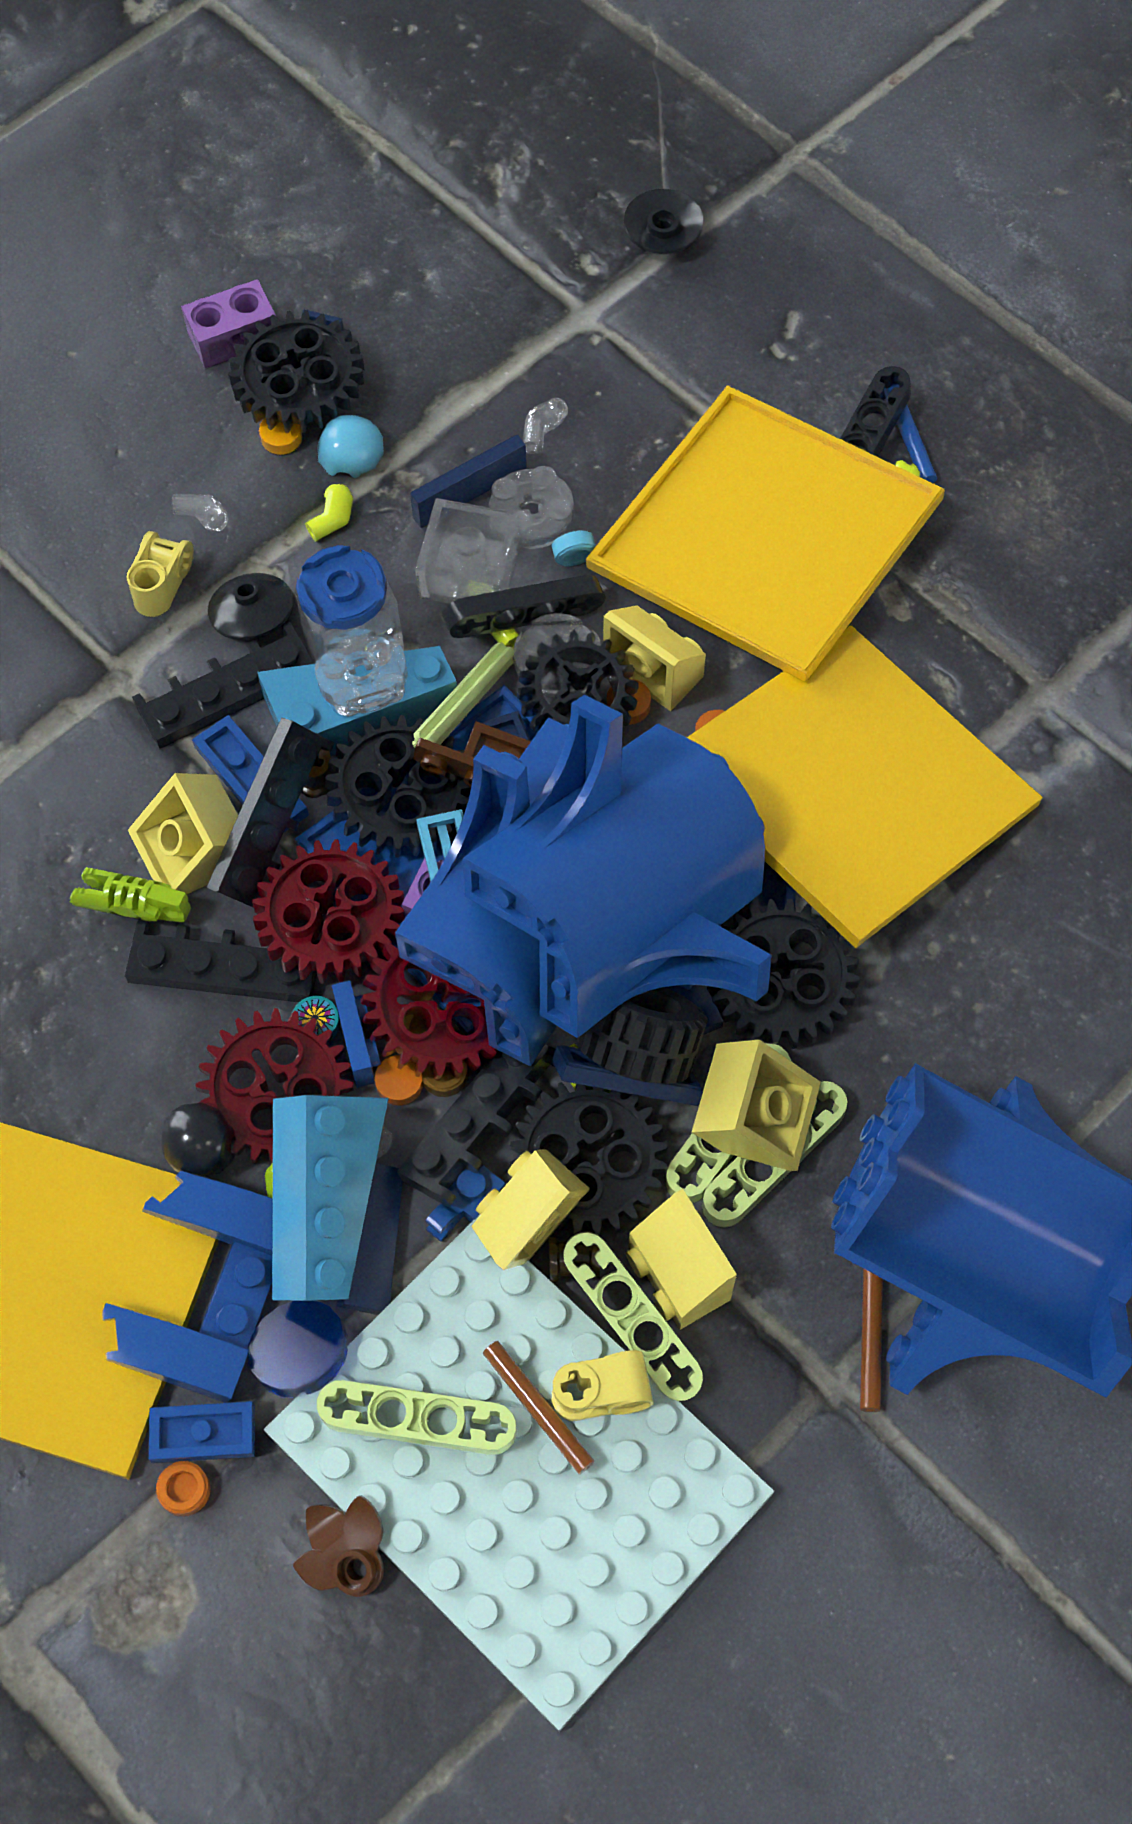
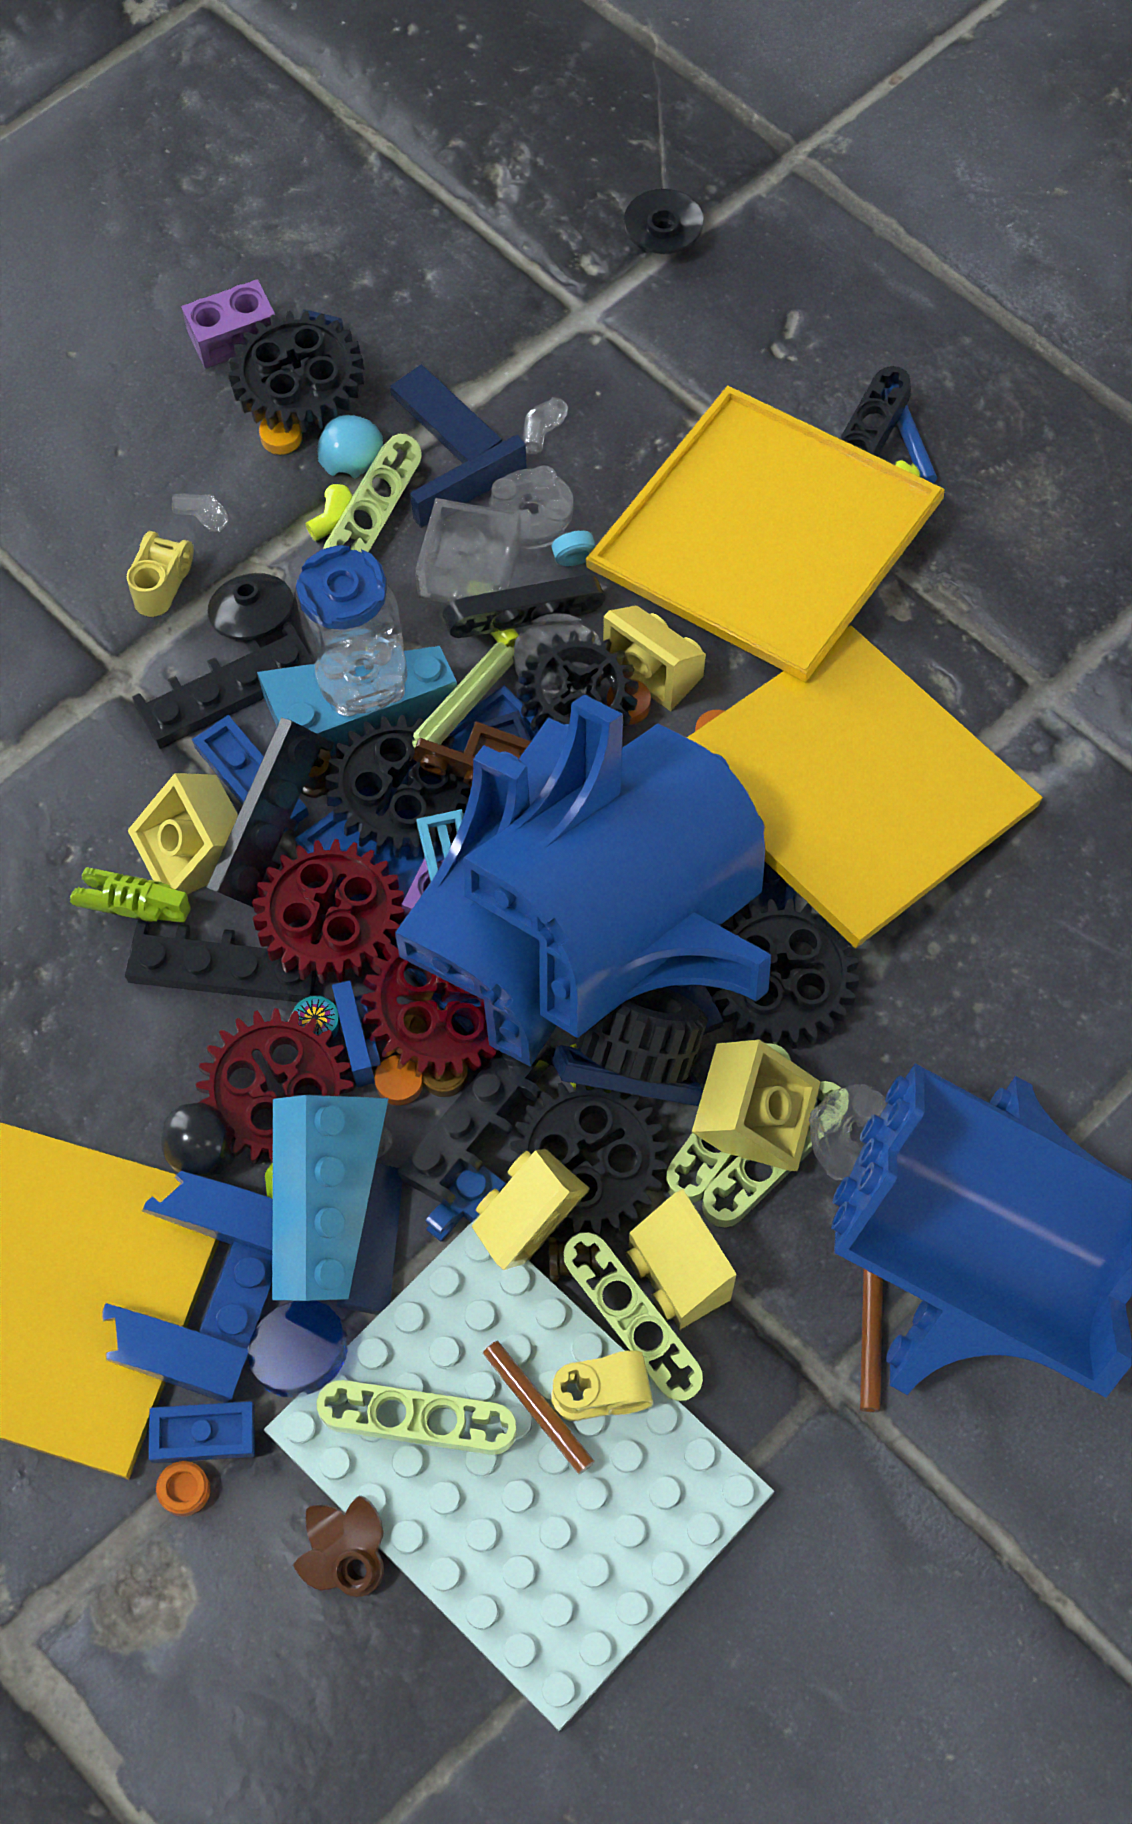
none -> yellowish green beam [323,434,422,552]
none -> dark blue tile [390,364,502,463]
none -> clear plate [809,1084,888,1181]

